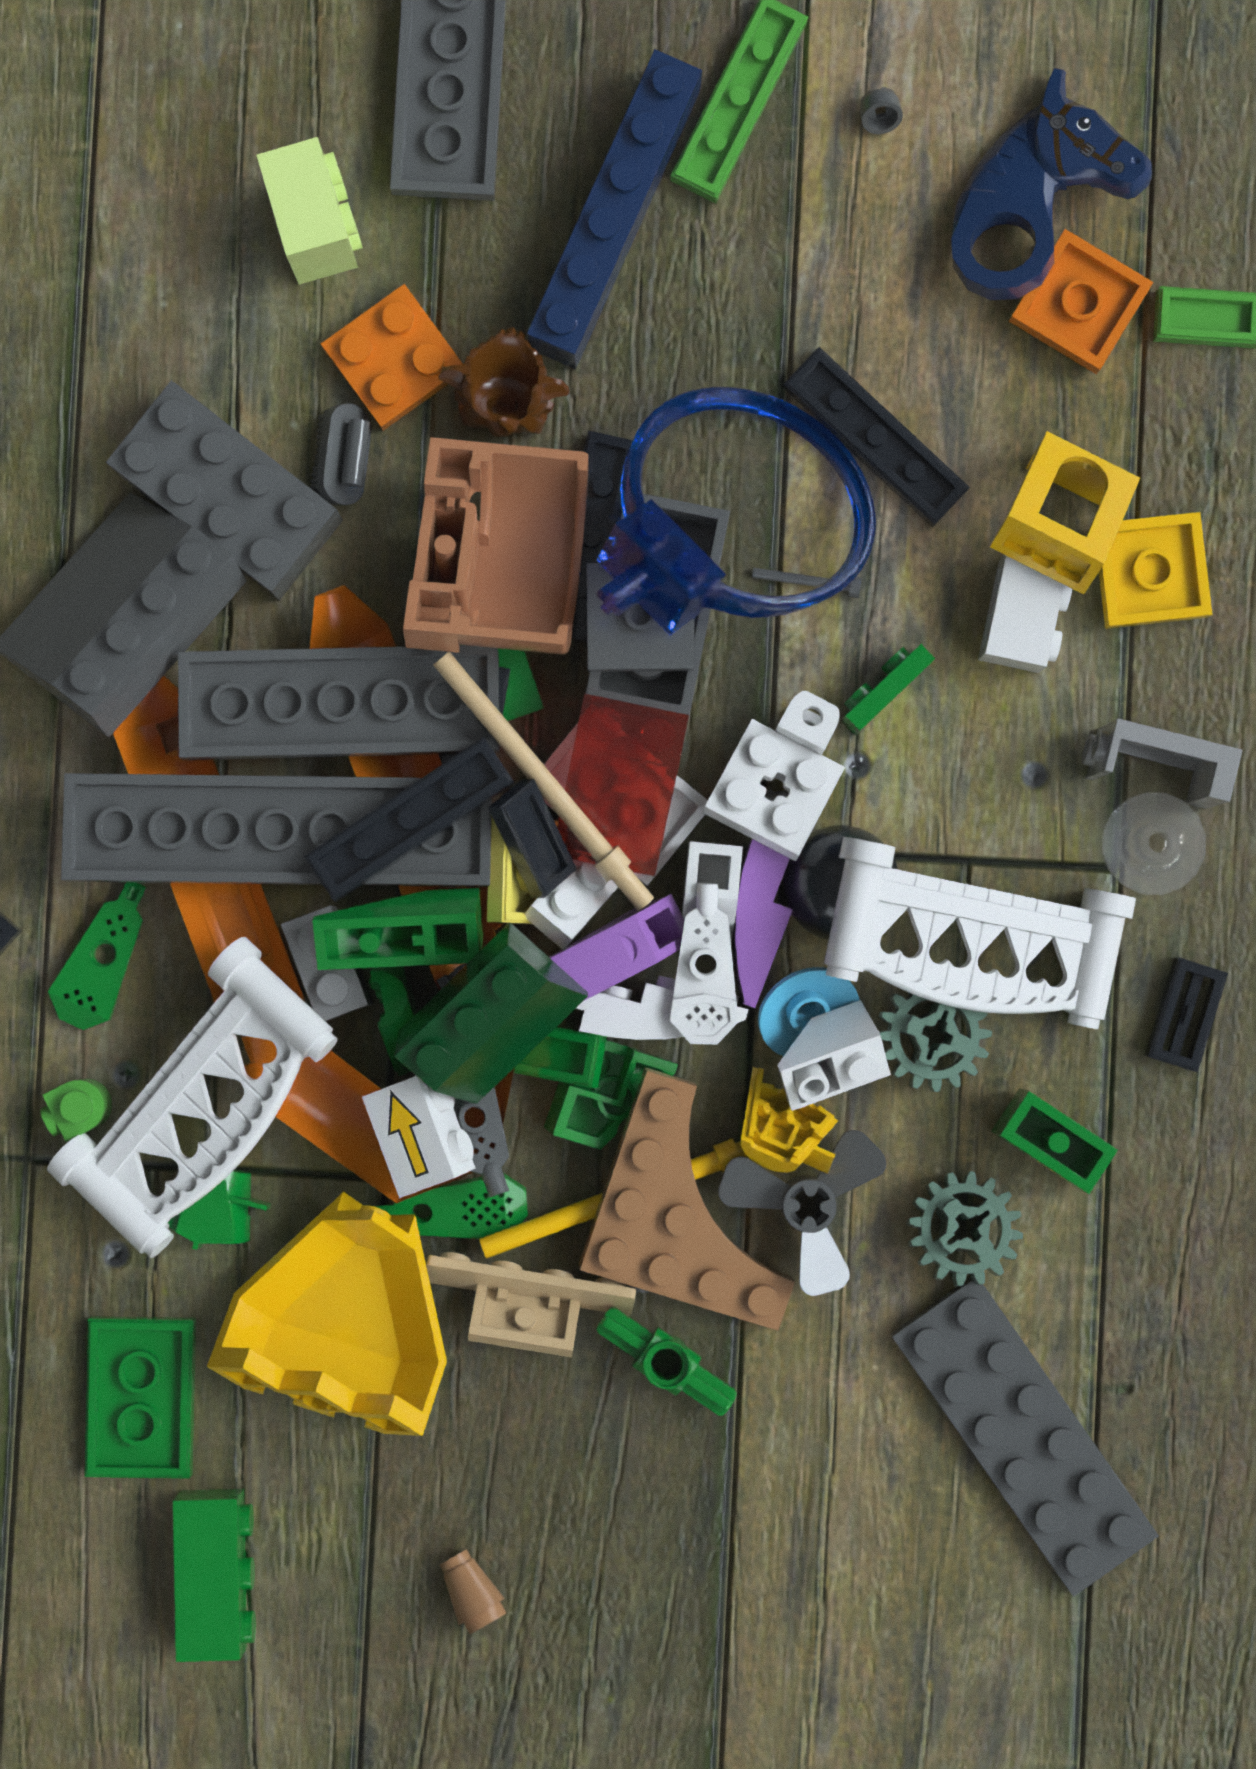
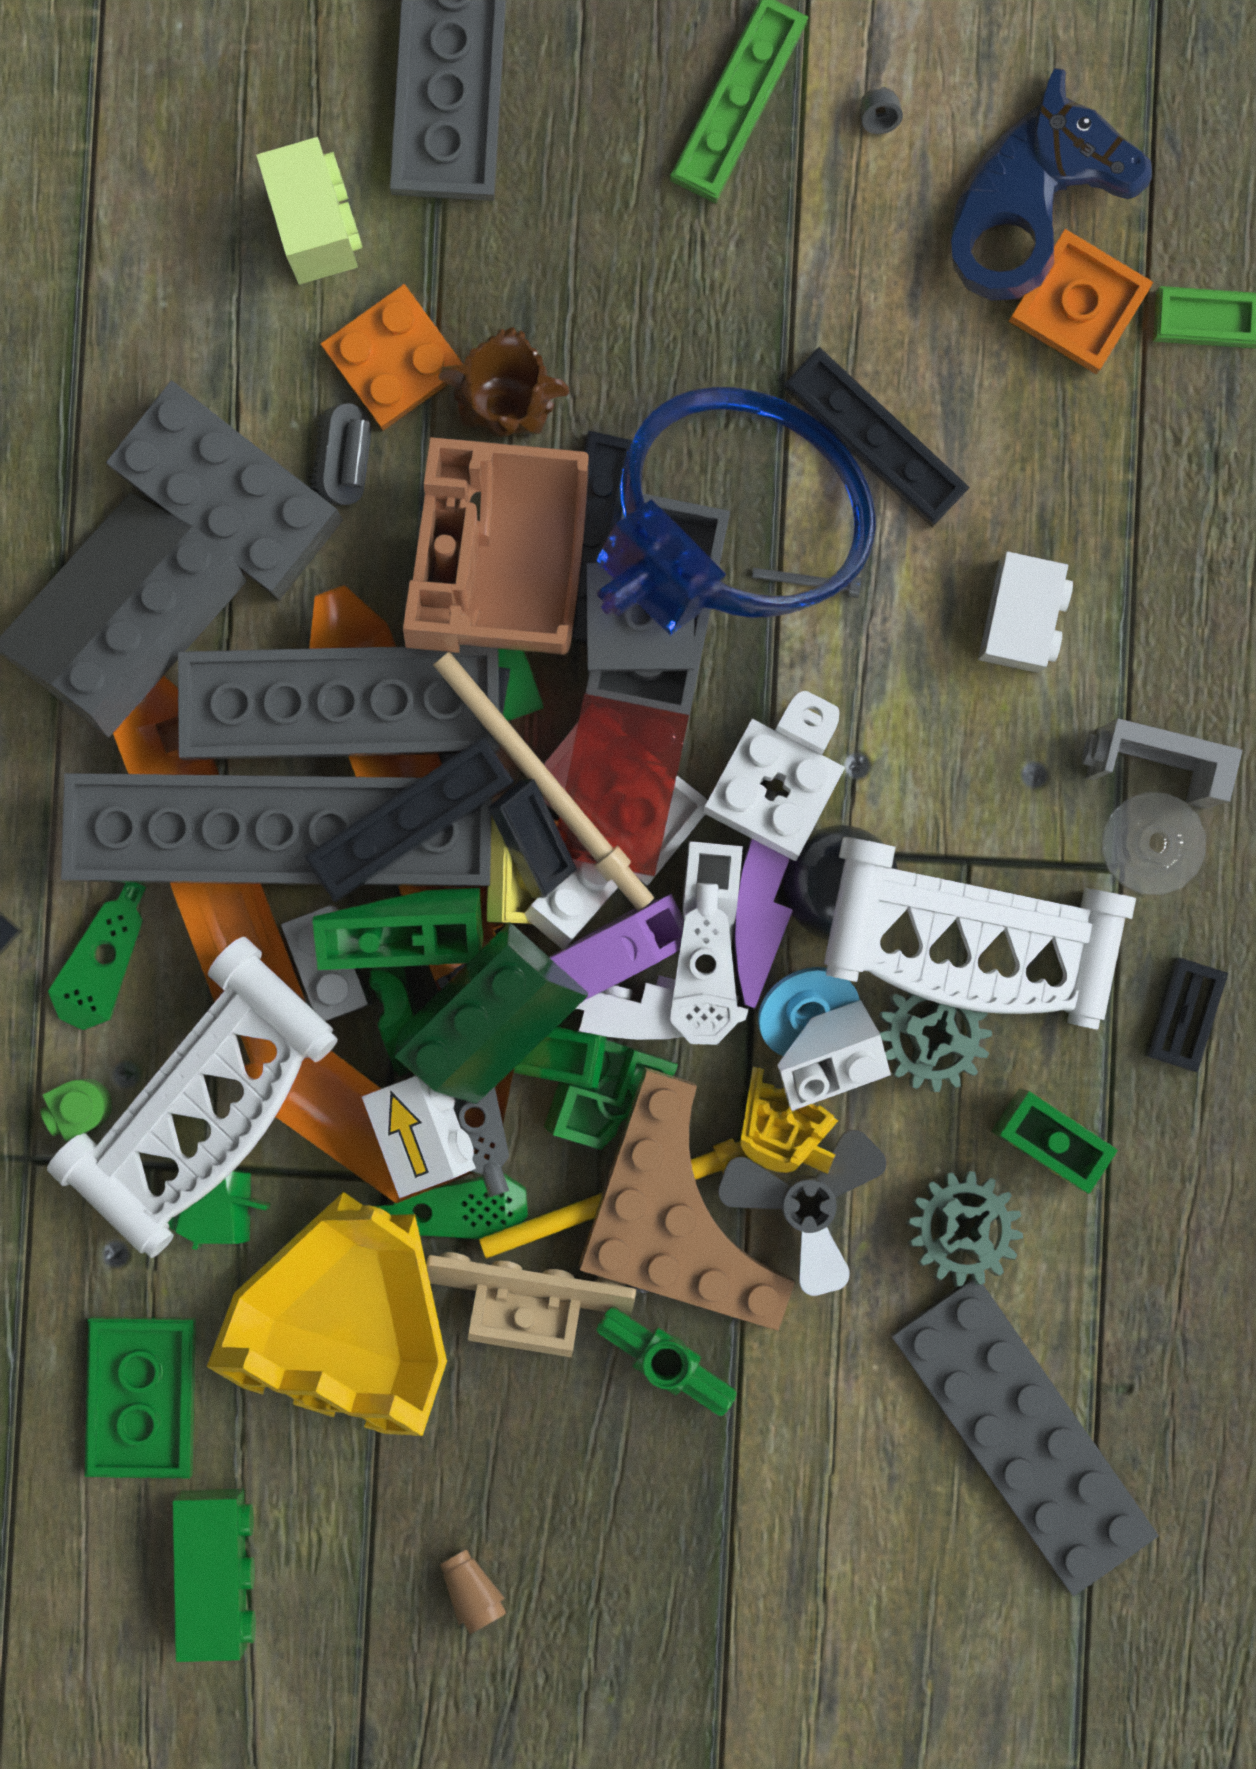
dark blue brick [527,49,702,369] -> none
green plate [841,644,936,735] -> none
yellow panel [990,431,1140,595] -> none
yellow plate [1099,512,1213,629] -> none

